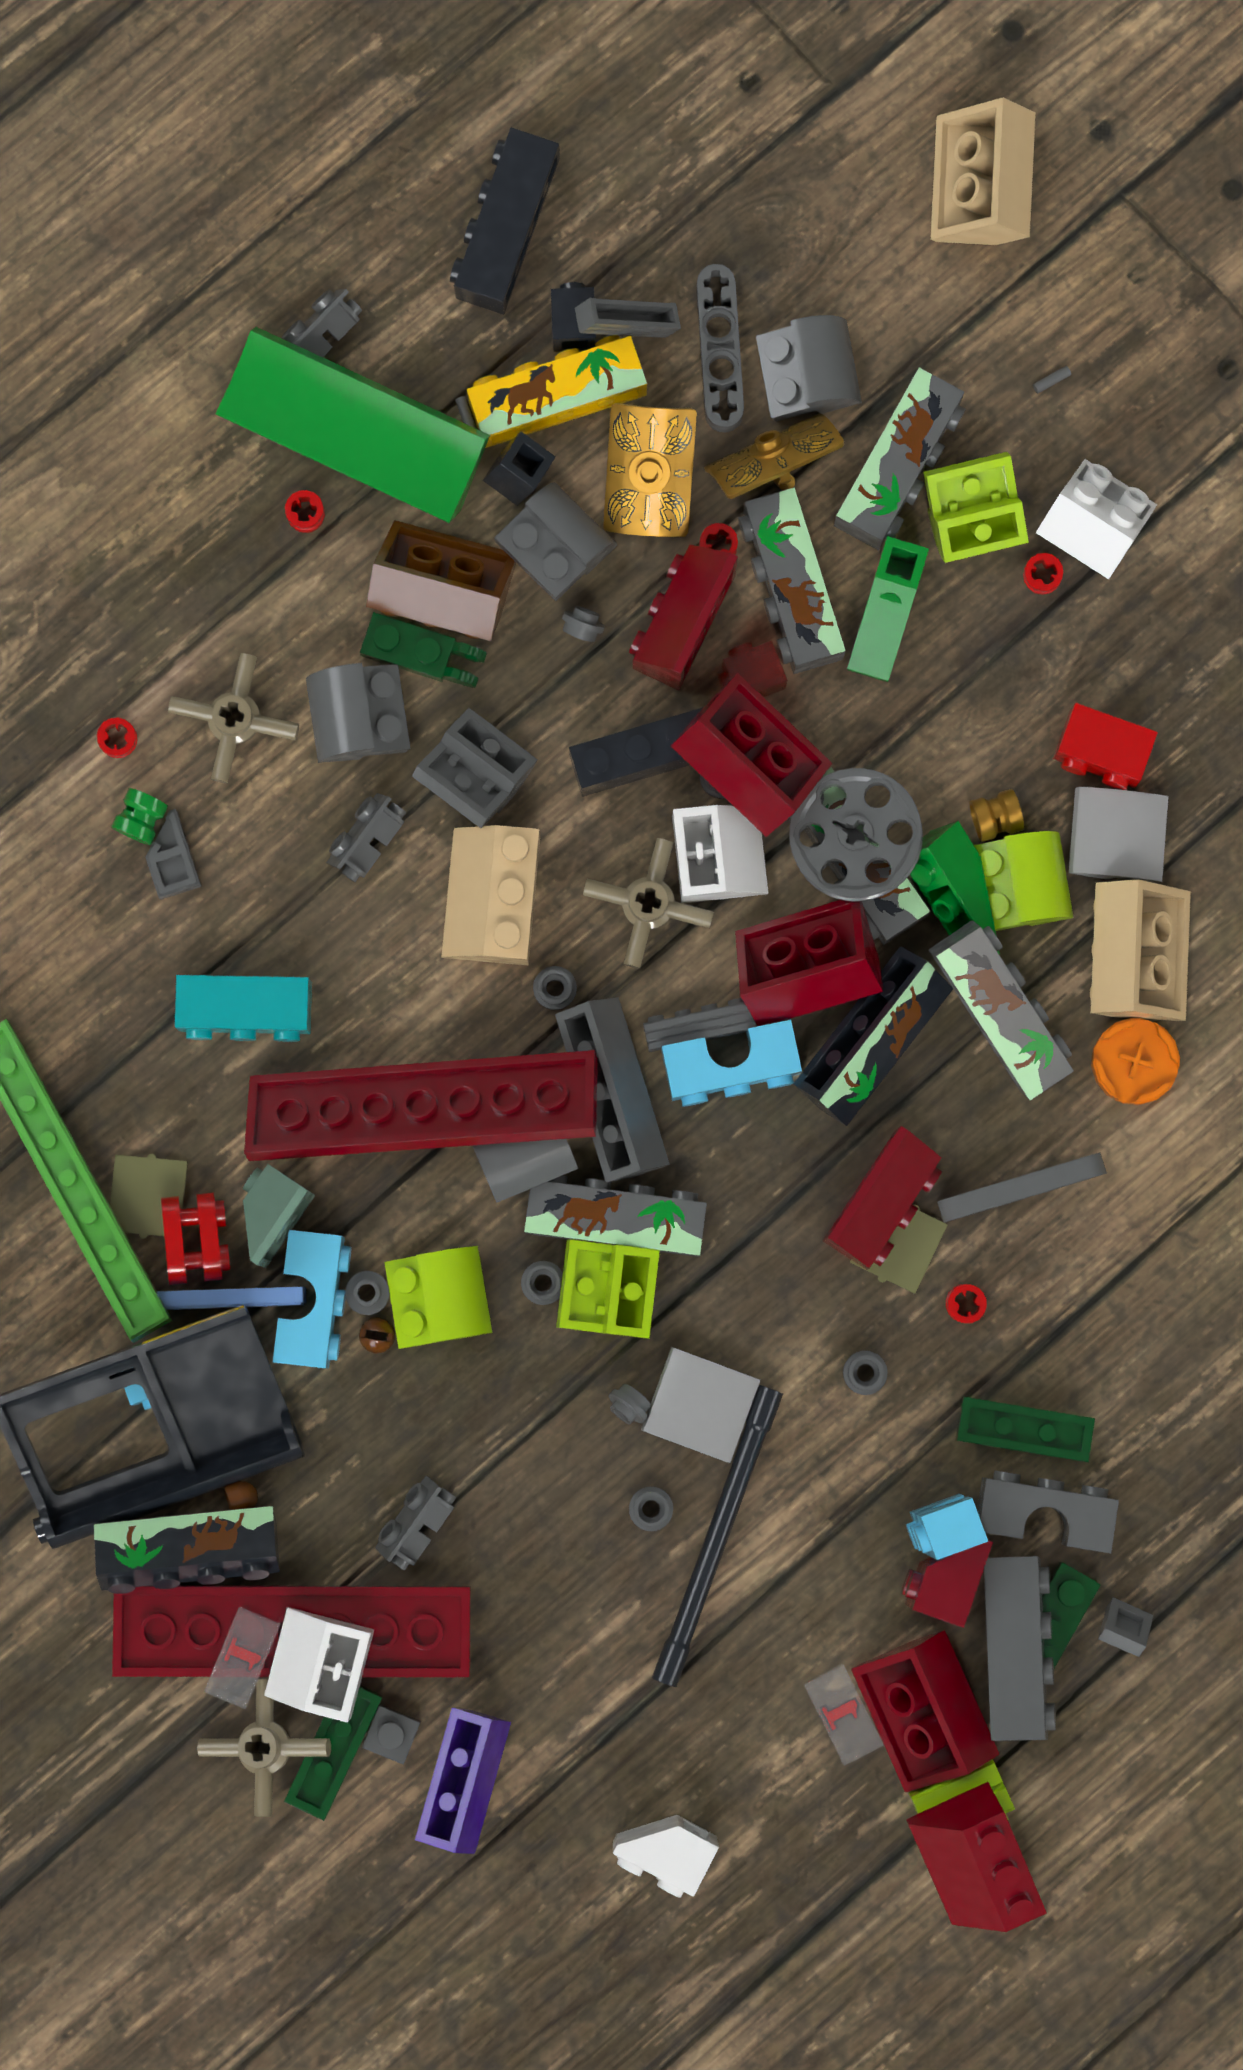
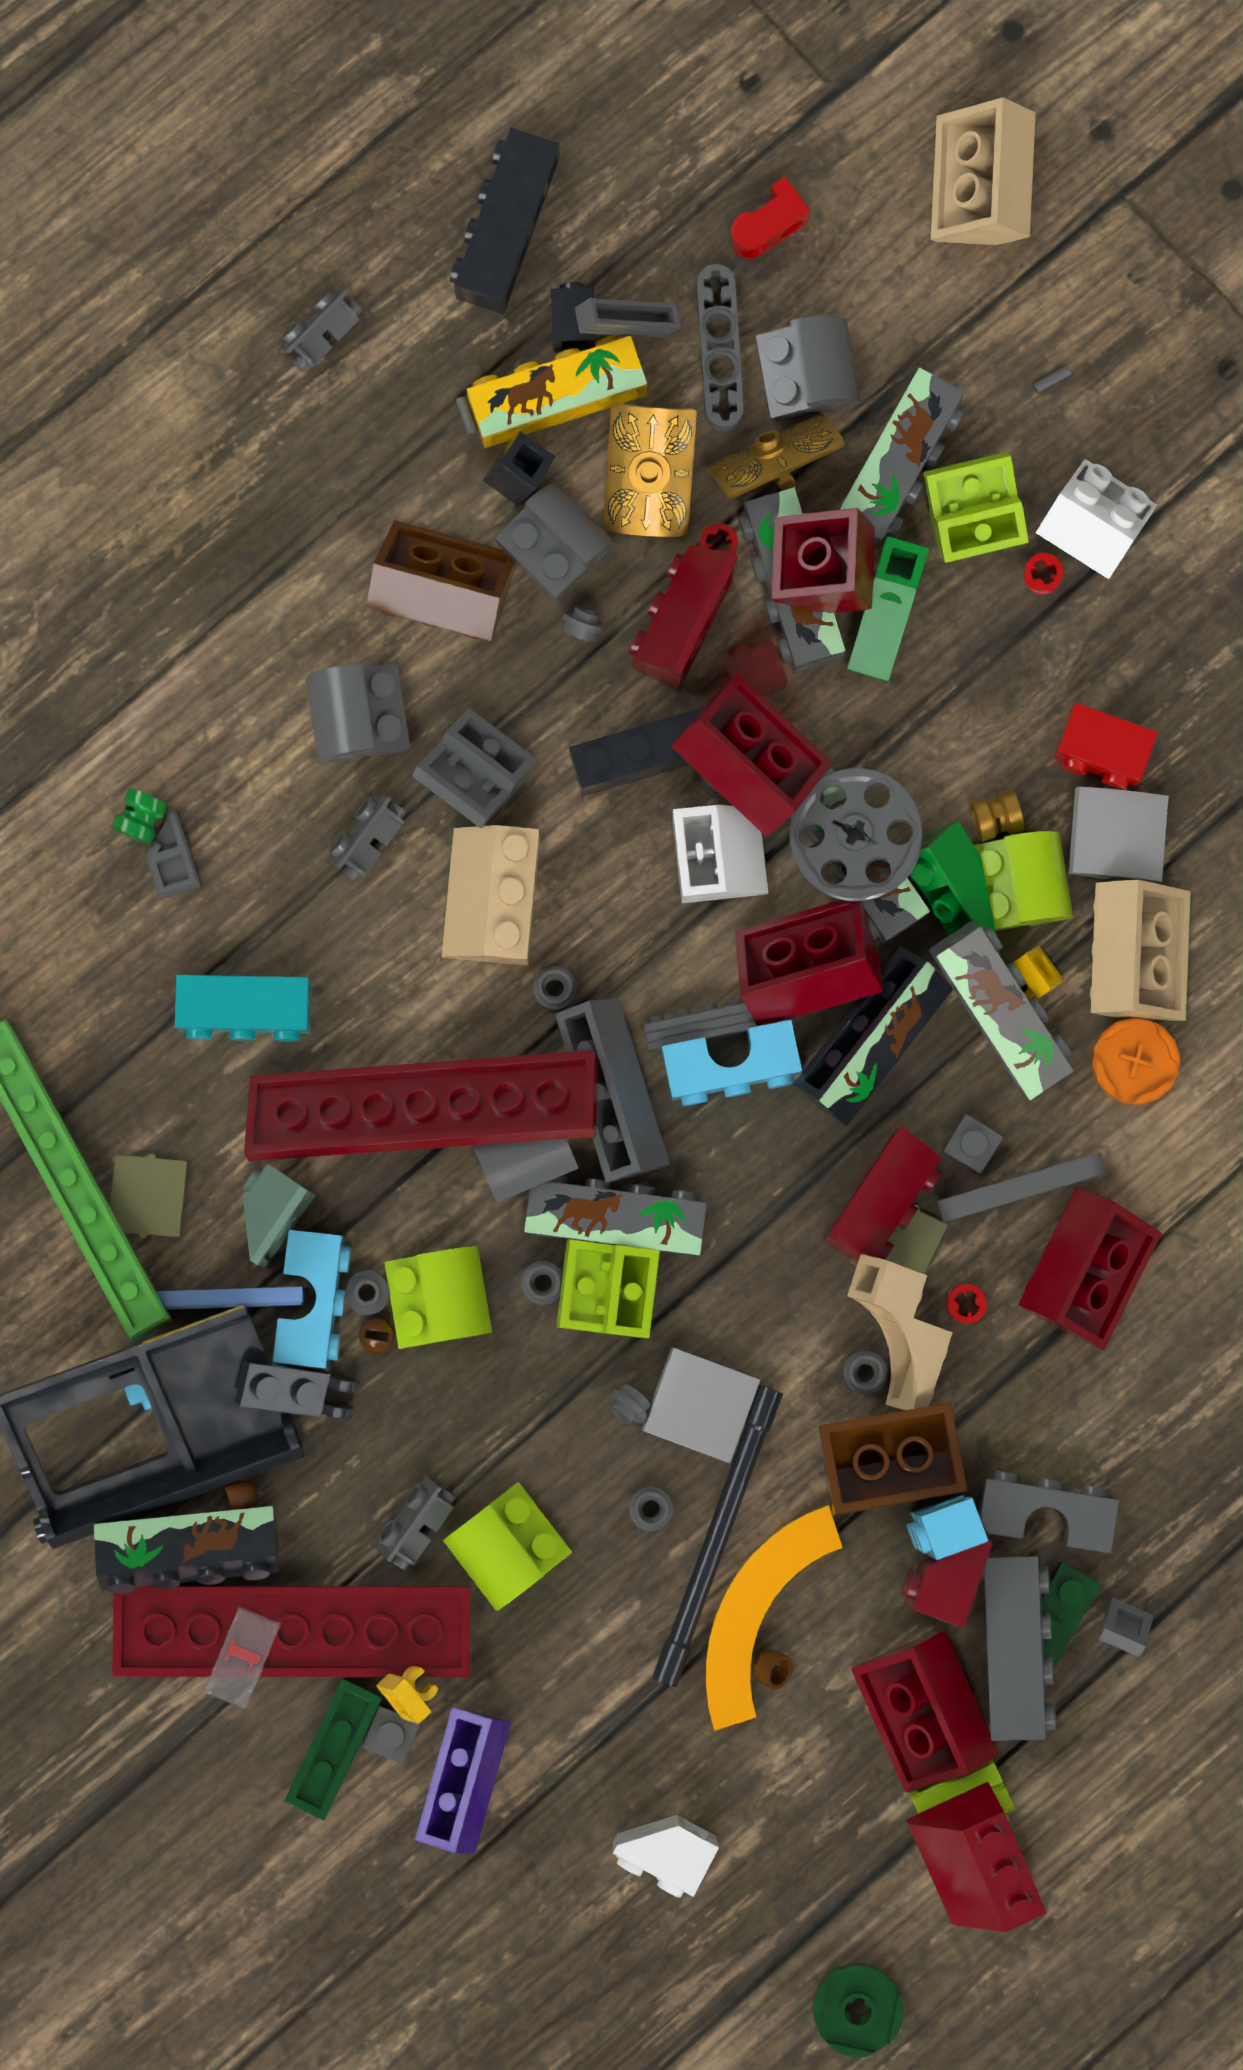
red bush [97,717,138,758] -> none
red brick [161,1192,230,1285] -> none
dark tan bar [168,653,300,783] -> none
dark tan bar [197,1679,331,1816] -> none
green arch [215,327,490,523] -> none
white slope [264,1607,374,1723] -> none
red bush [285,490,325,533] -> none
dark green hinge [360,612,487,688] -> none
dark tan bar [583,838,714,969] -> none
clear tile [803,1664,884,1766] -> none
dark green plate [956,1397,1095,1462] -> none
none -> hinge [234,1359,360,1419]
none -> yellow tile [376,1666,438,1724]
none -> lime brick [443,1482,572,1611]
none -> light orange tile [706,1505,842,1731]
none -> red leg [730,177,810,259]
none -> reddish brown hinge [753,1650,793,1689]
none -> dark red slope [771,508,875,613]
none -> dark green plate [812,1963,903,2058]
none -> reddish brown slope [819,1403,967,1516]
none -> tan arch [847,1254,953,1411]
none -> dark grey plate [942,1114,1003,1175]
none -> yellow tile [1013,946,1064,1000]
none -> dark red slope [1018,1187,1162,1351]

